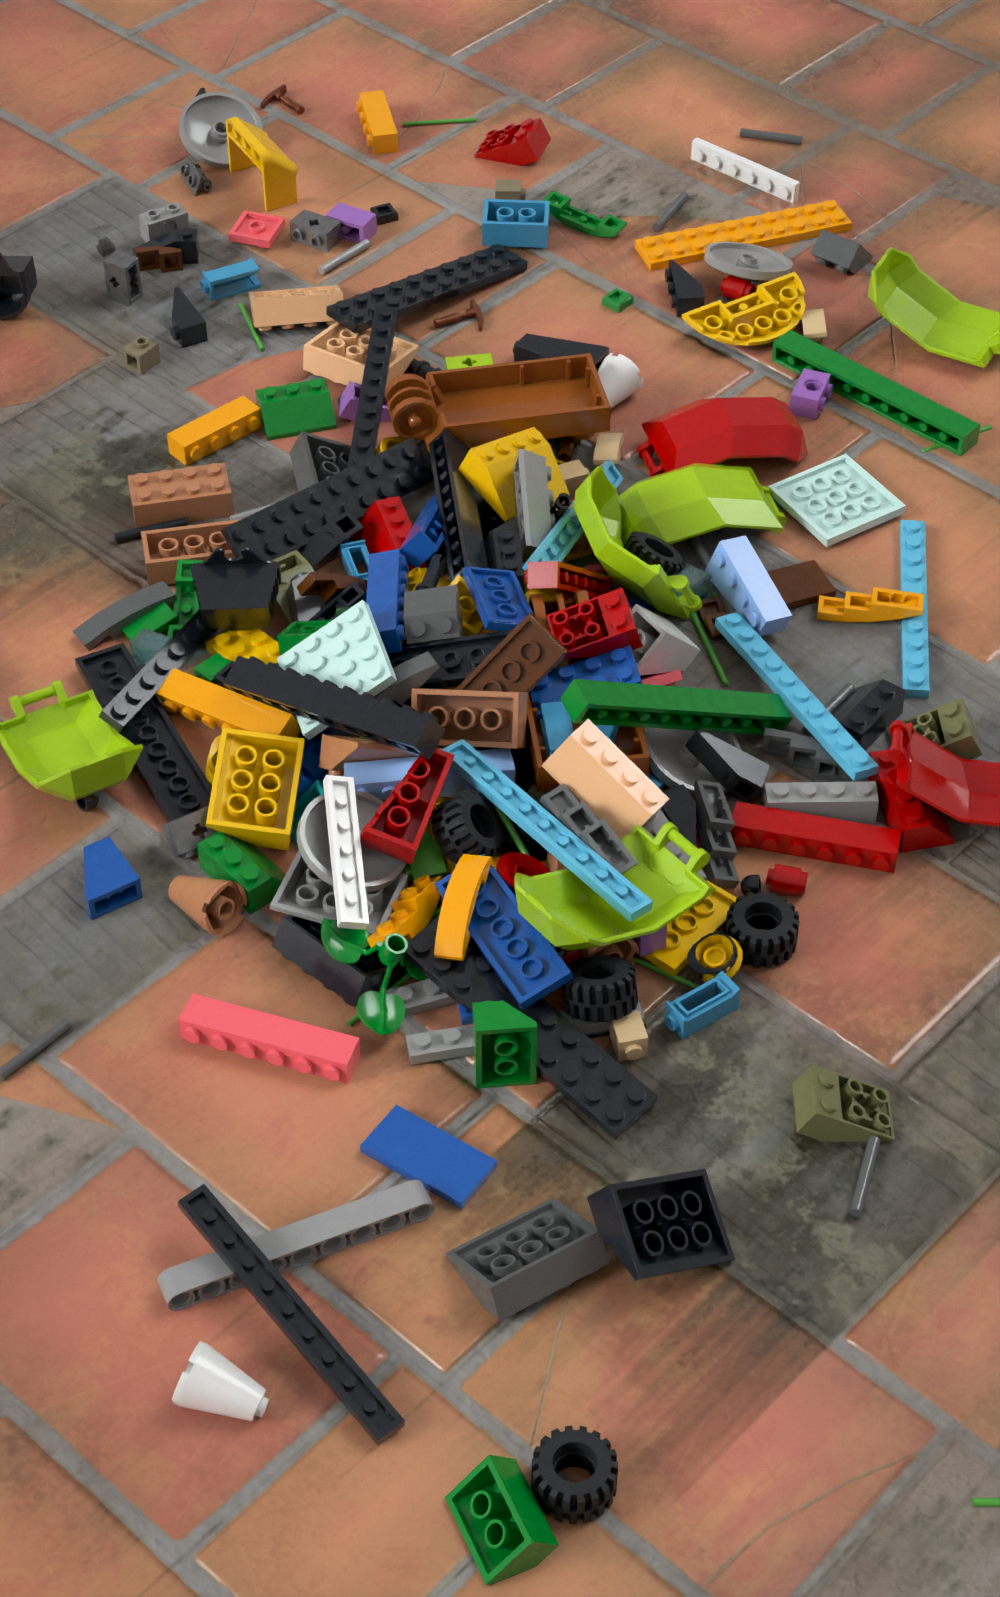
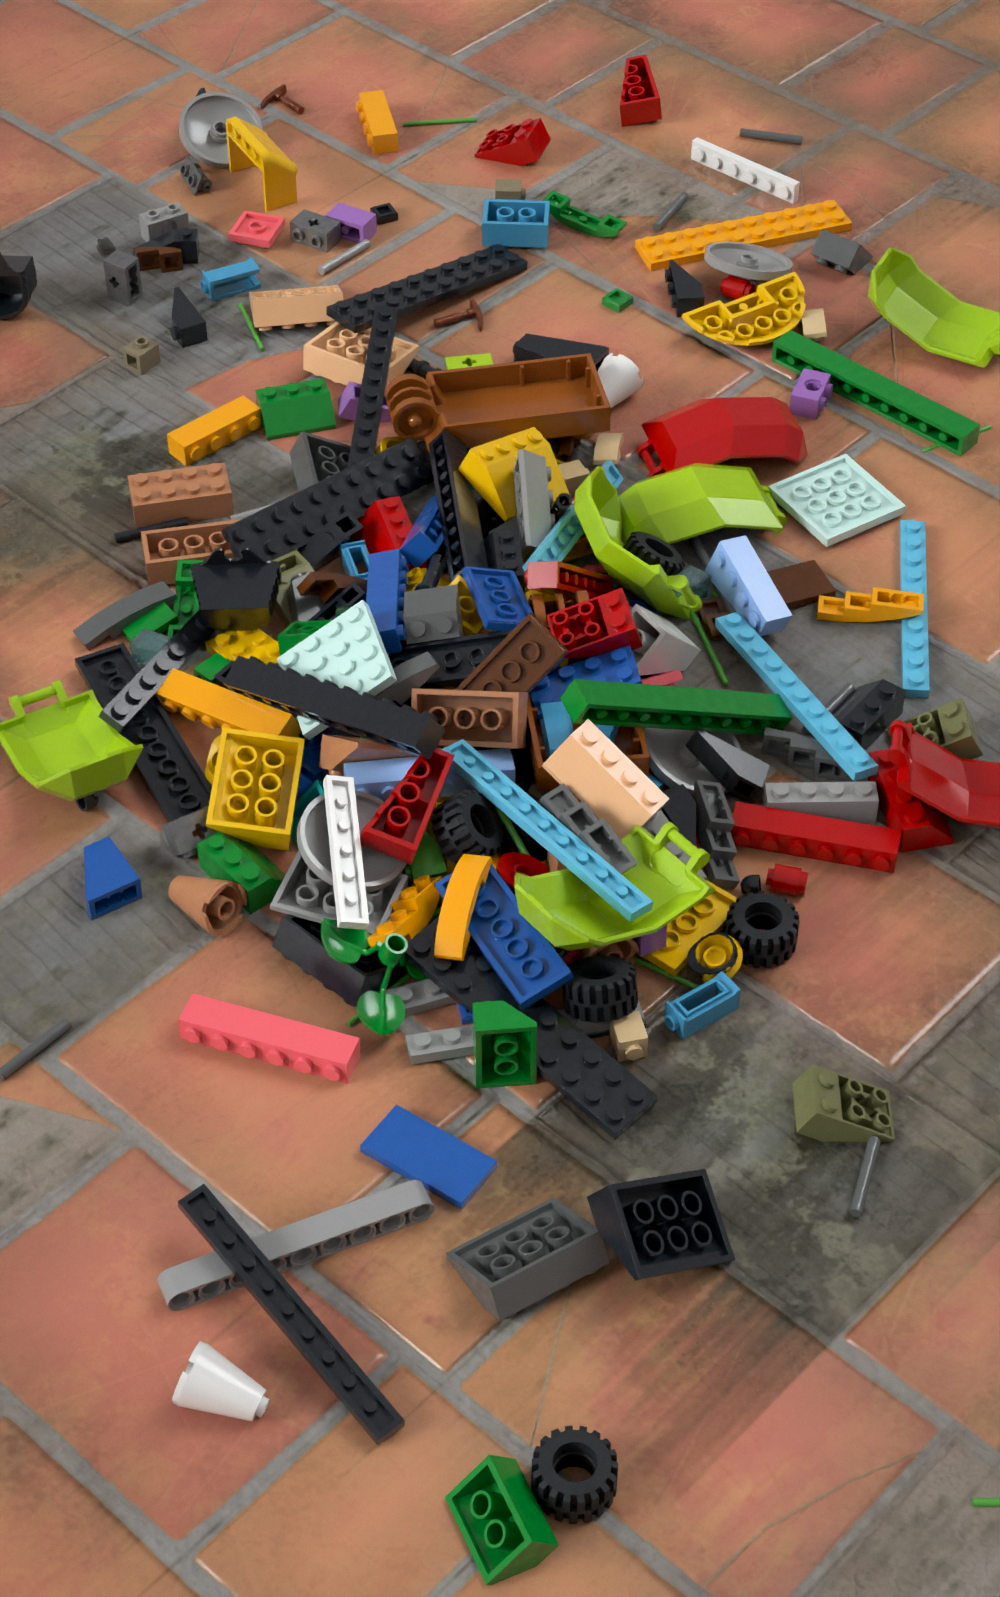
none -> red wedge [619,55,662,127]

